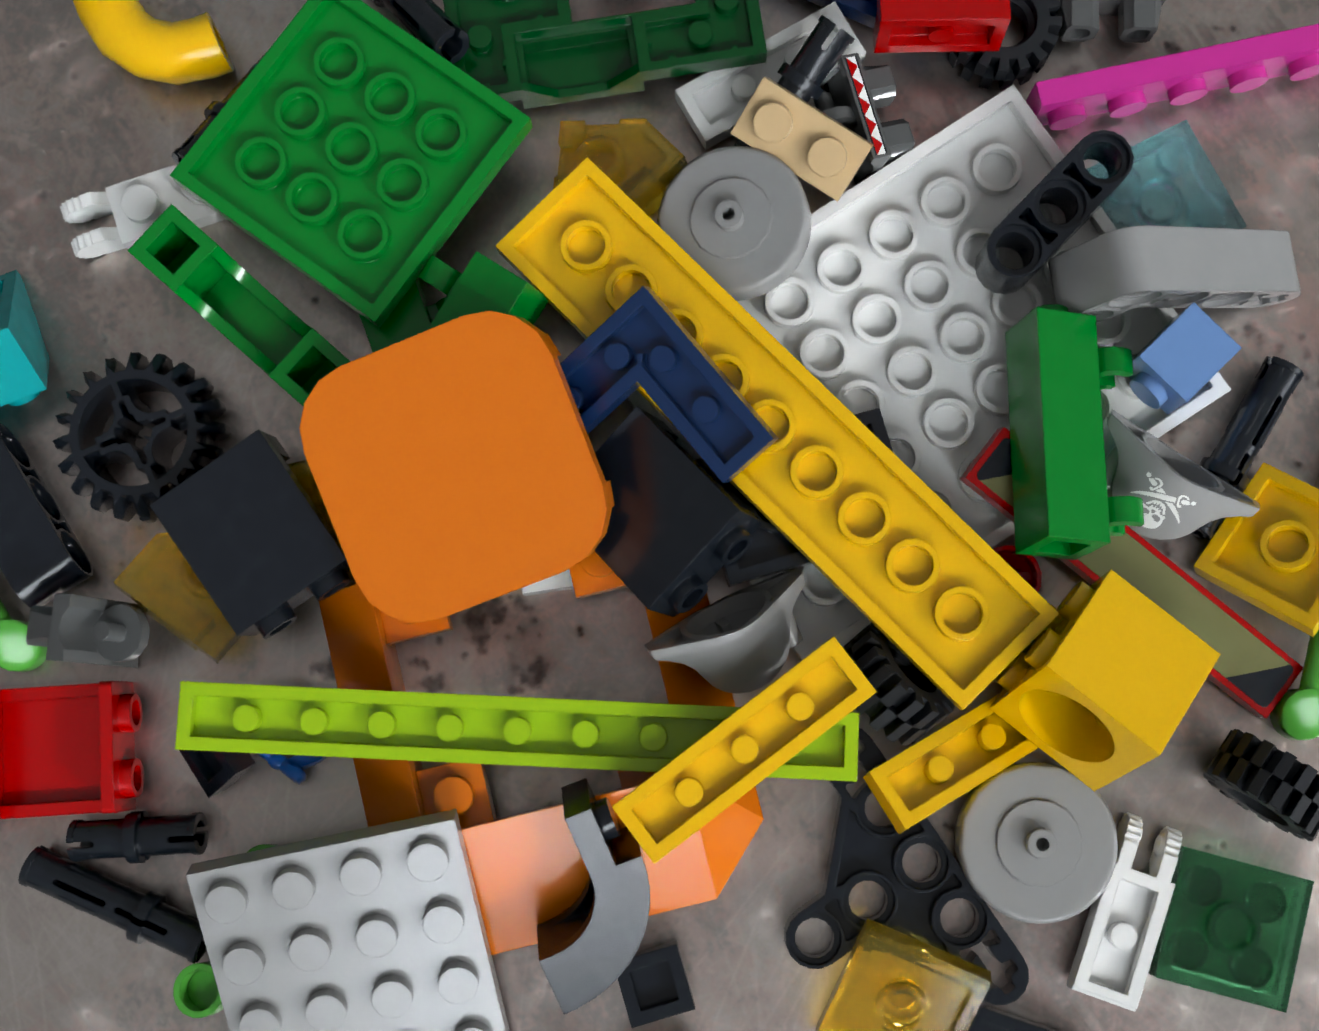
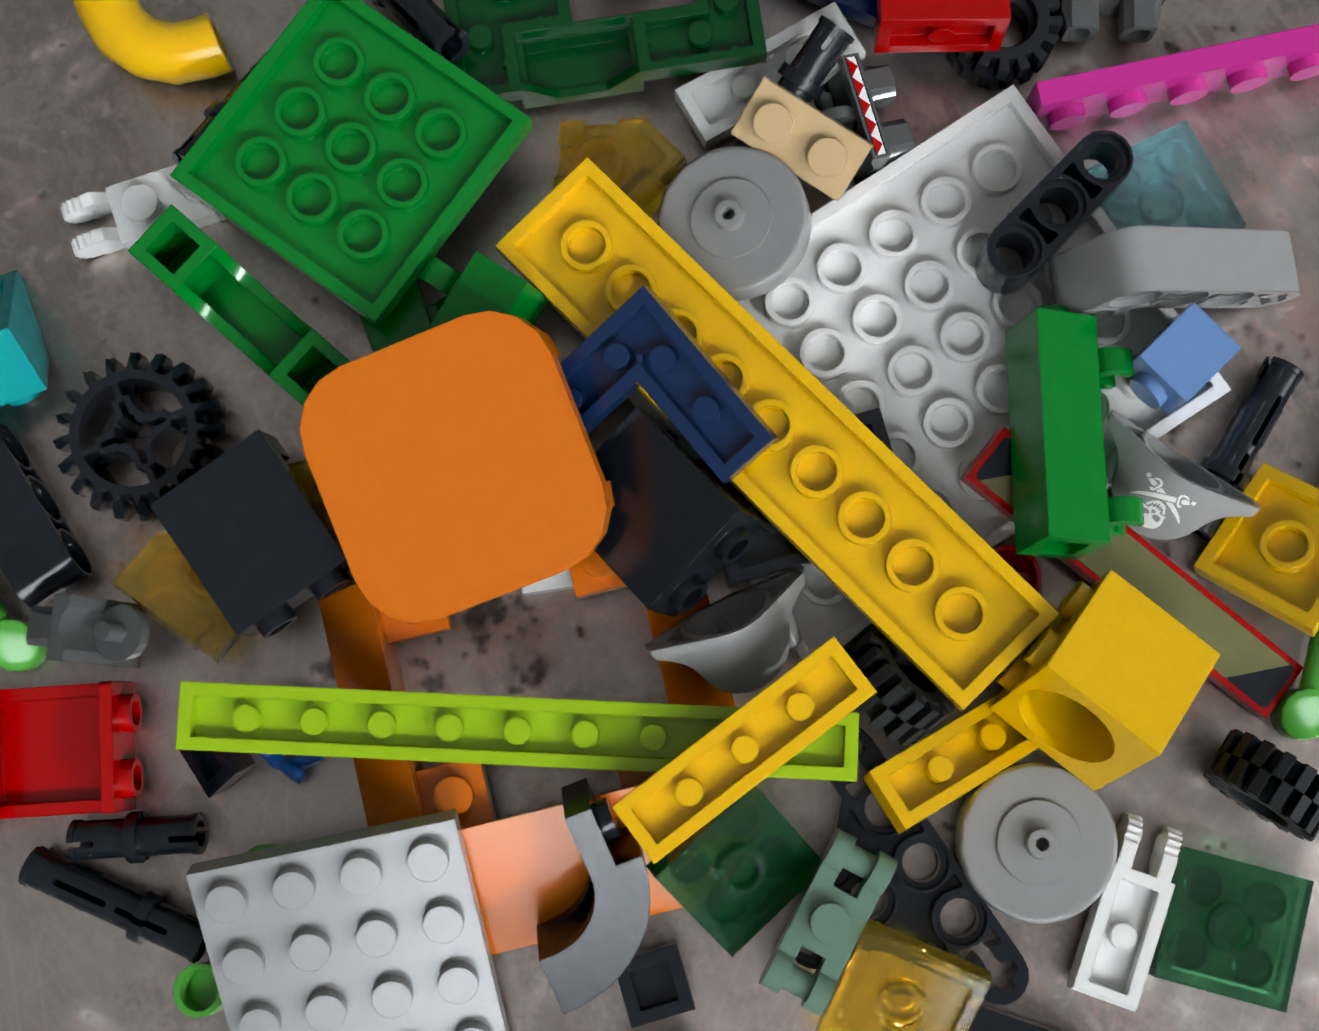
none -> clear green plate [646,786,821,957]
none -> sand green plate [759,828,898,1016]

